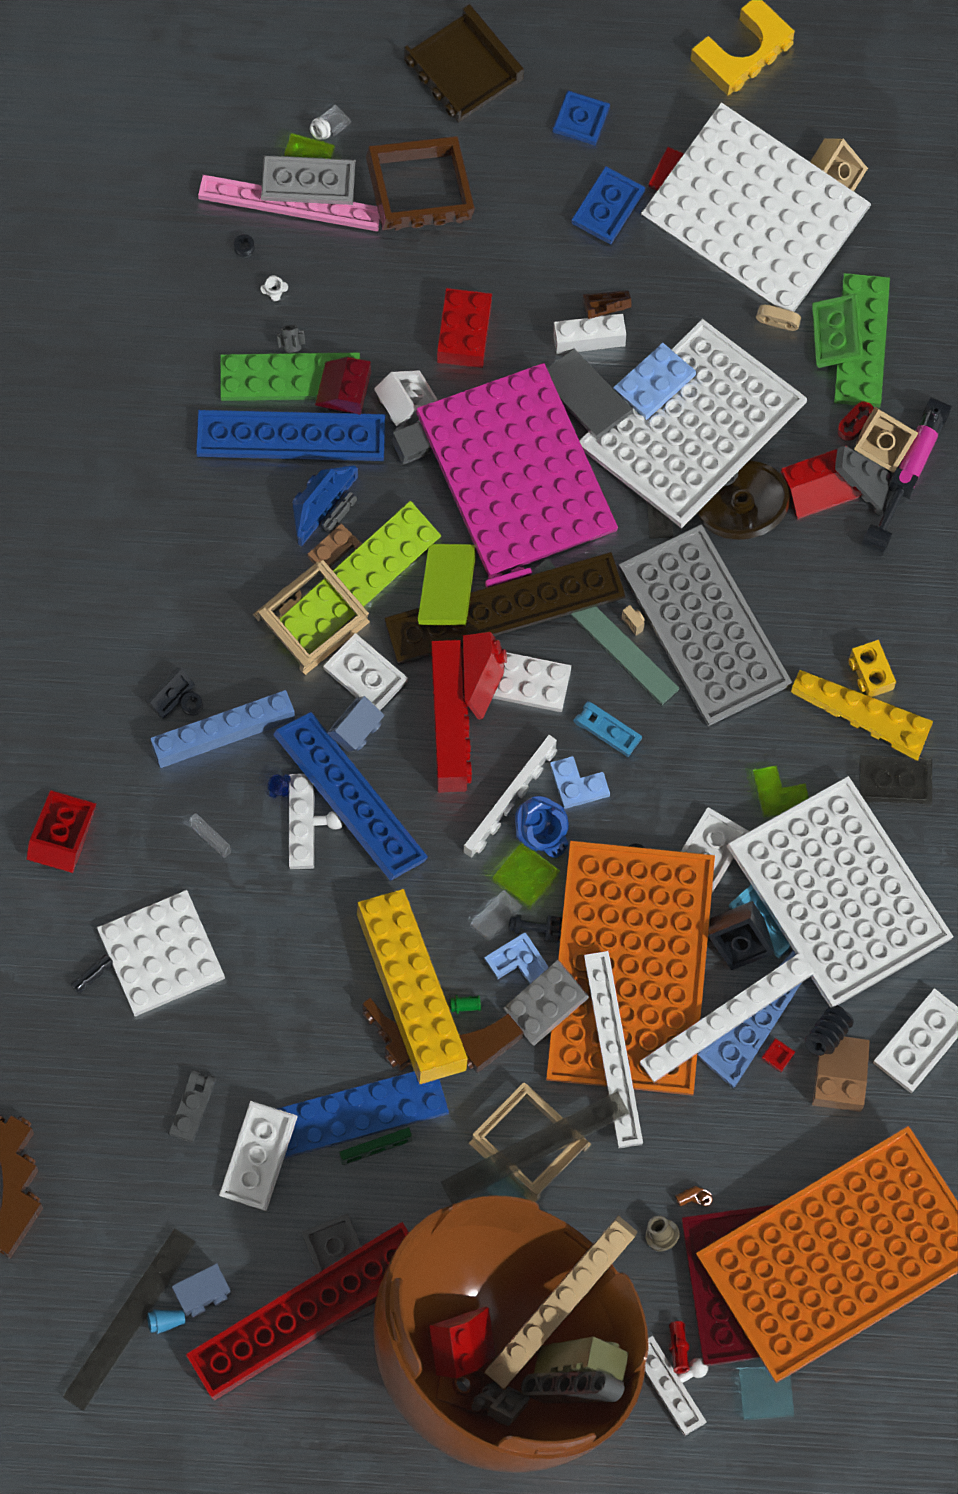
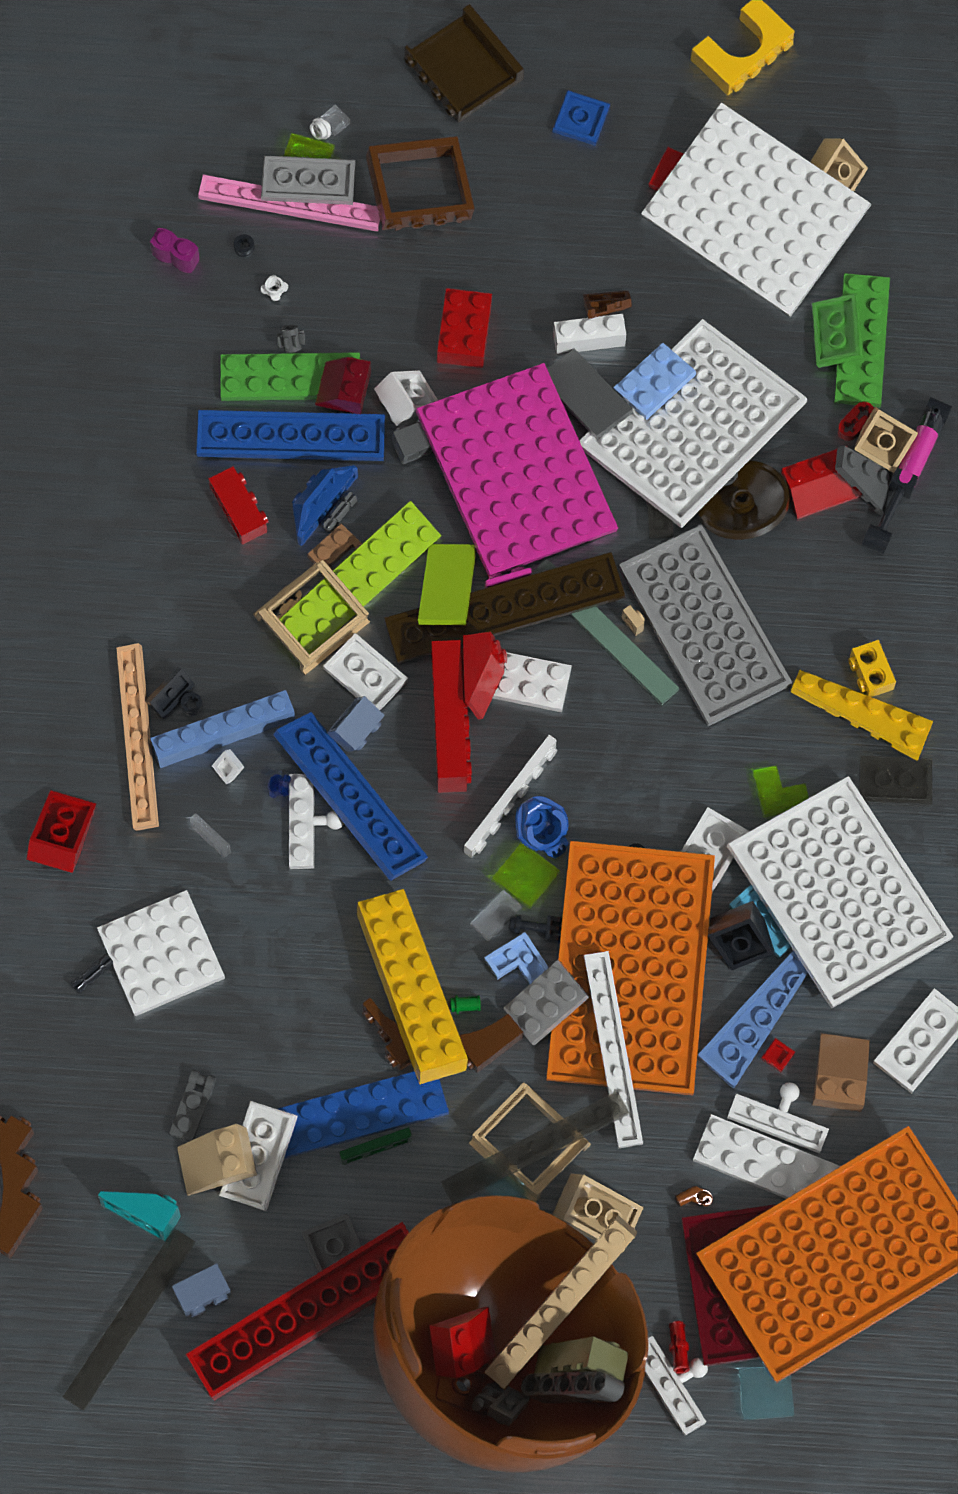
dark azure cone [147,1309,185,1334] -> none
light blue plate [550,756,610,809] -> none
blue plate [571,167,645,244] -> none
dark azure plate [573,701,642,757] -> none
white plate [640,952,815,1083] -> none
dark tan piece [645,1216,680,1252] -> none
tan beam [756,305,801,331] -> none
black piece [805,1005,854,1056] -> none
none -> teal slope [98,1191,181,1242]
none -> light nougat plate [117,643,159,831]
none -> magenta brick [150,228,200,273]
none -> tan slope [177,1124,257,1195]
none -> red brick [208,466,269,545]
none -> white plate [212,749,244,784]
none -> tan slope [552,1173,644,1252]
none -> white plate [693,1114,841,1199]
none -> white plate [727,1082,829,1153]

